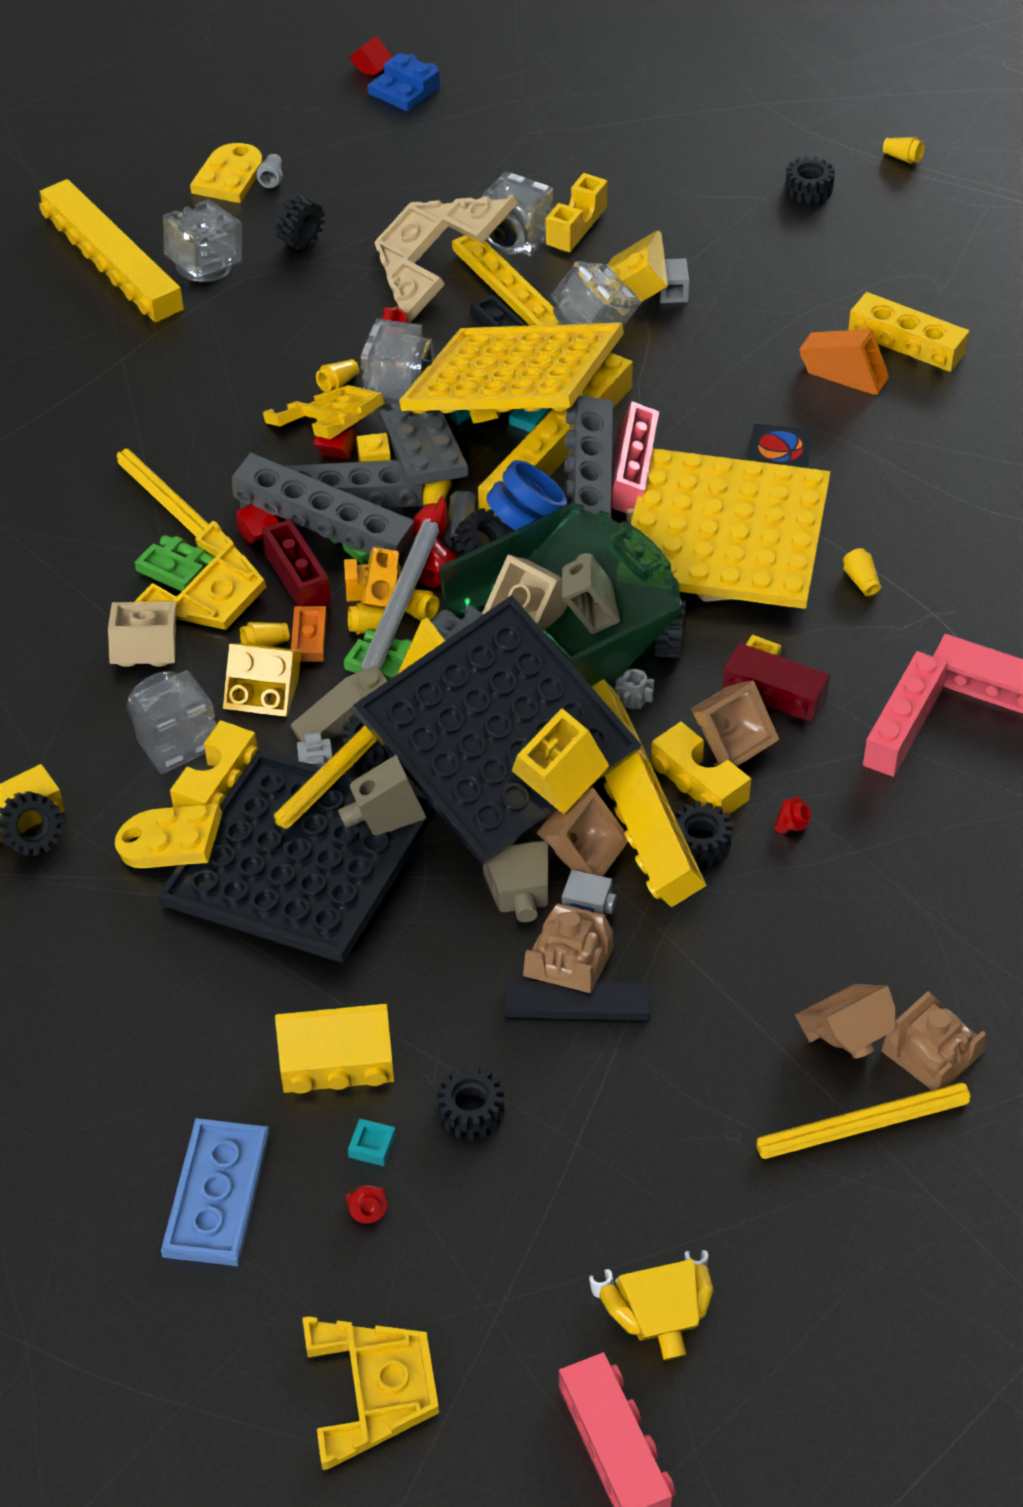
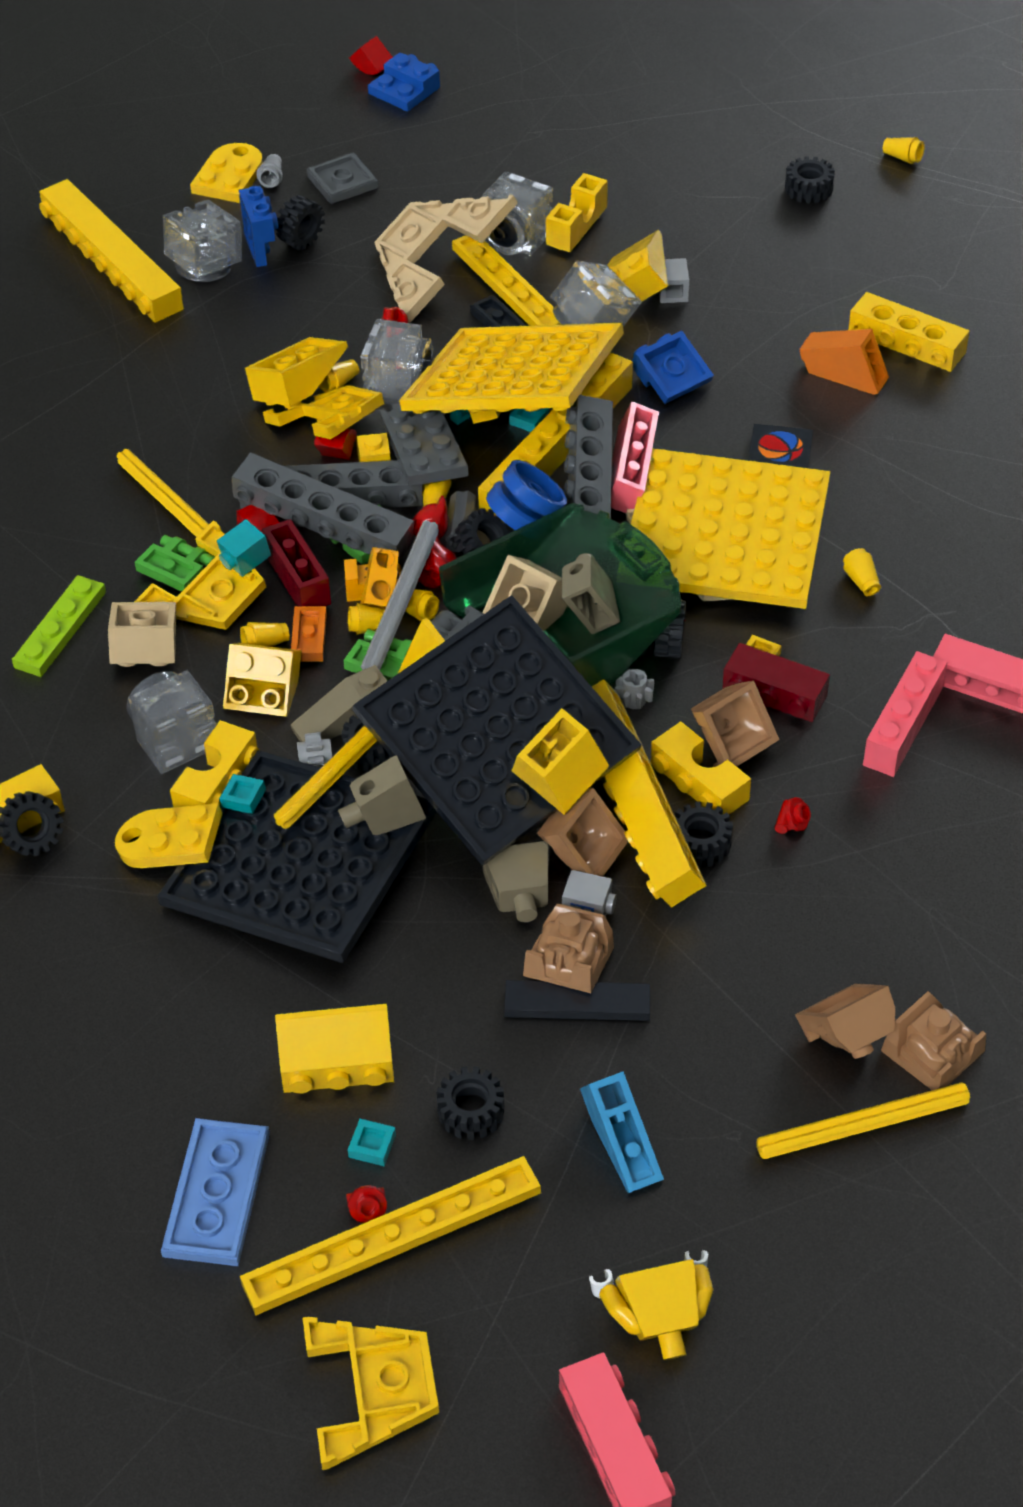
none -> lime plate [12,575,106,677]
none -> teal brick [217,519,271,577]
none -> teal tile [219,774,266,814]
none -> blue plate [239,186,278,267]
none -> yellow plate [240,1156,541,1315]
none -> yellow slope [245,337,348,408]
none -> dark grey tile [307,153,378,204]
none -> dark azure slope [580,1072,664,1193]
none -> blue plate [632,330,714,404]

